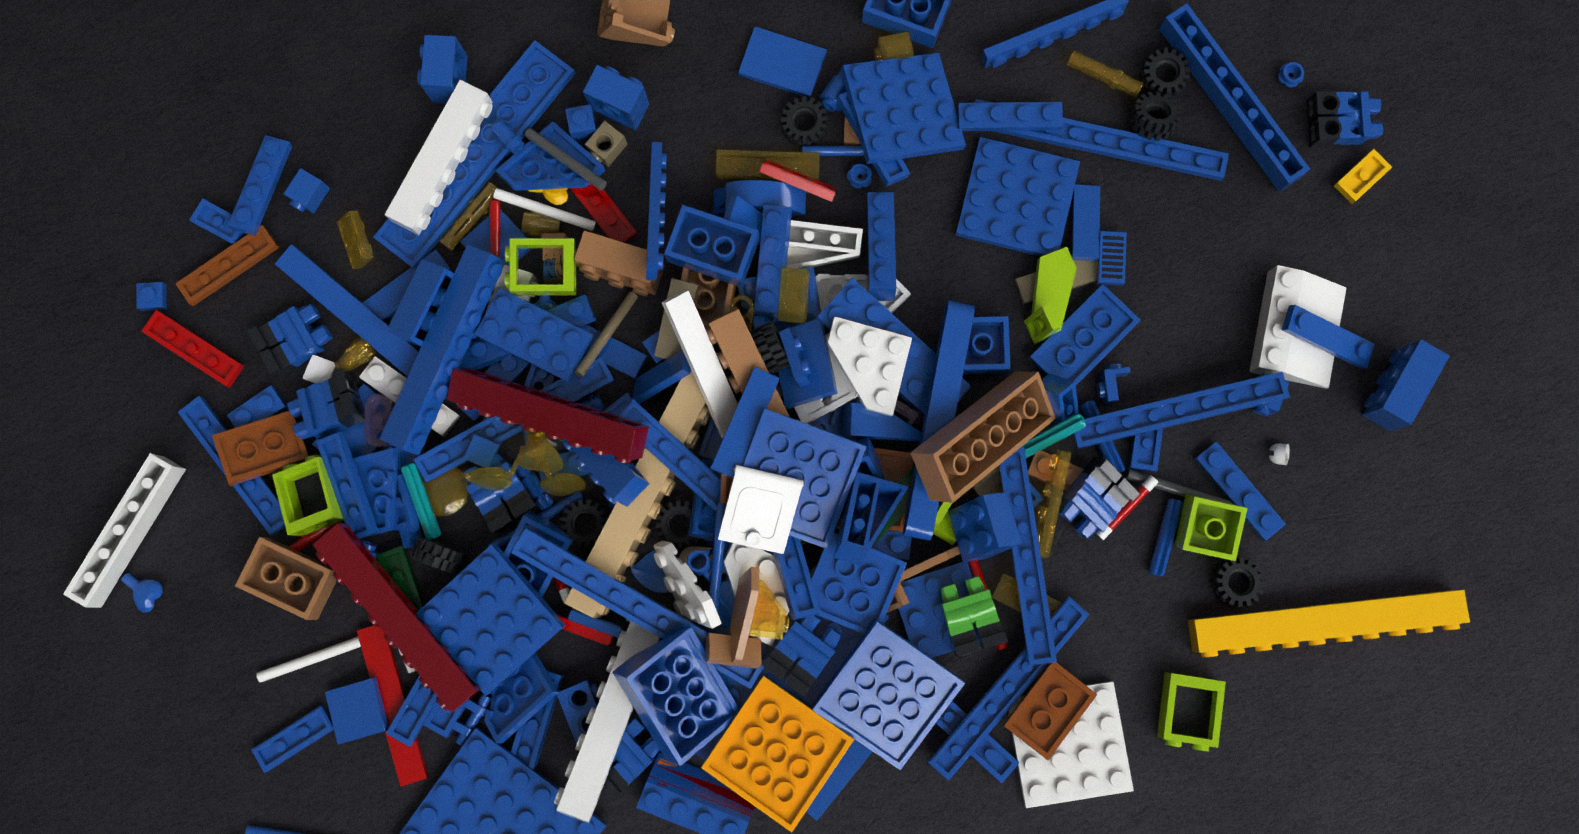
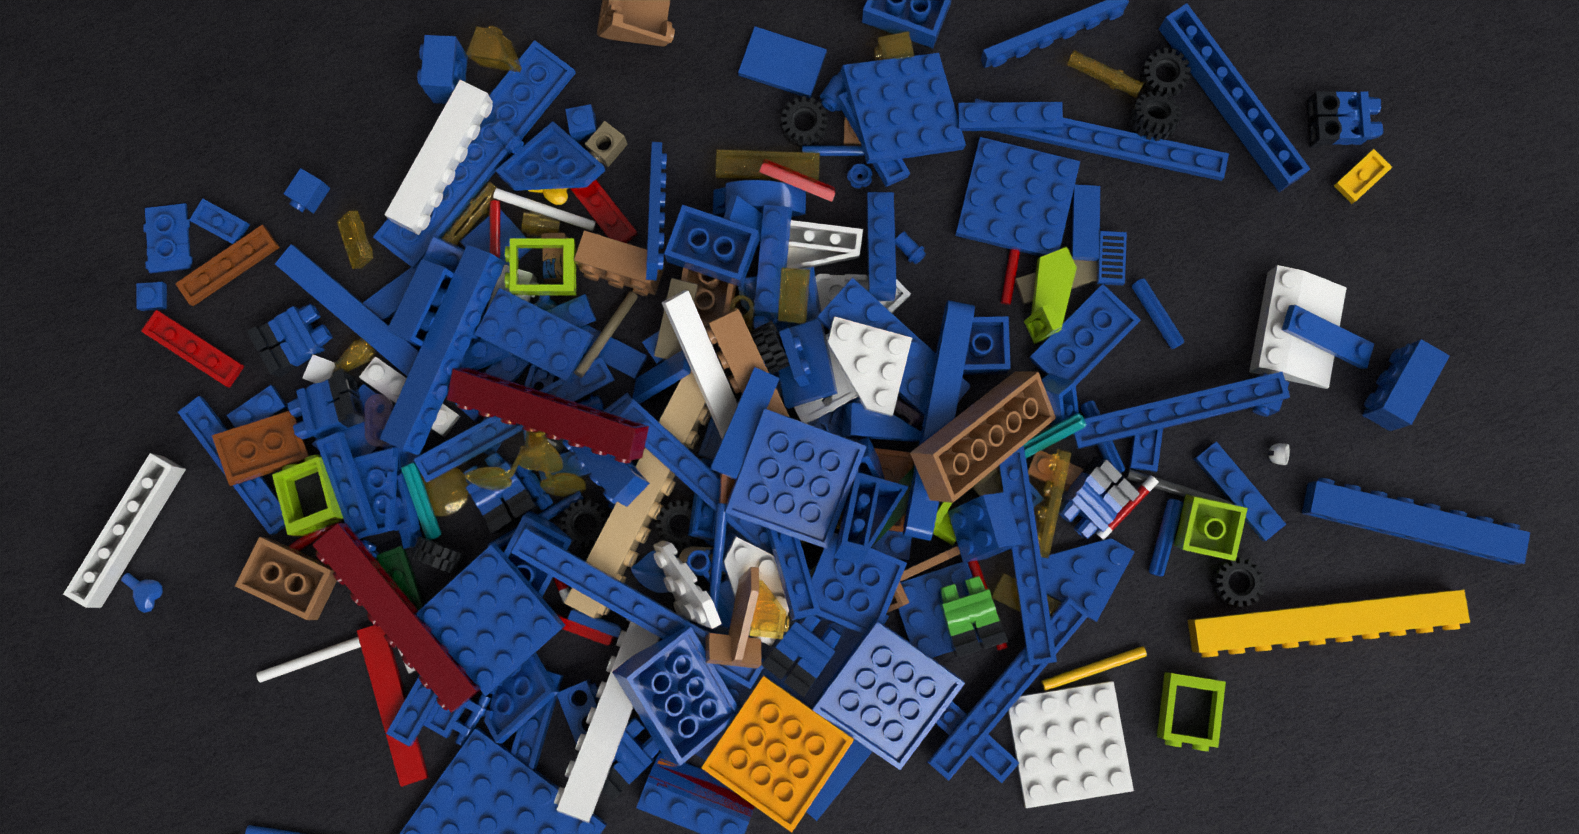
blue plate [228,135,292,236] -> none
blue tile [251,705,334,773] -> none
blue tile [325,677,389,745] -> none
blue tile [463,434,500,469] -> none
dark grey bar [525,128,607,190] -> none
blue brick [583,65,649,131] -> none
white container [718,465,804,554] -> none
dark orange plate [1003,662,1097,760] -> none
blue bracket [1097,364,1131,405] -> none
blue plate [1278,62,1304,88] -> none
none -> blue piece [143,203,193,273]
none -> blue plate [423,236,465,273]
none -> clear yellow slope [466,26,522,72]
none -> blue pin [895,231,926,265]
none -> red bar [1001,249,1020,305]
none -> blue plate [1041,538,1135,622]
none -> yellow bar [1041,646,1147,691]
none -> blue axle [1132,278,1184,349]
none -> blue brick [1302,478,1530,565]

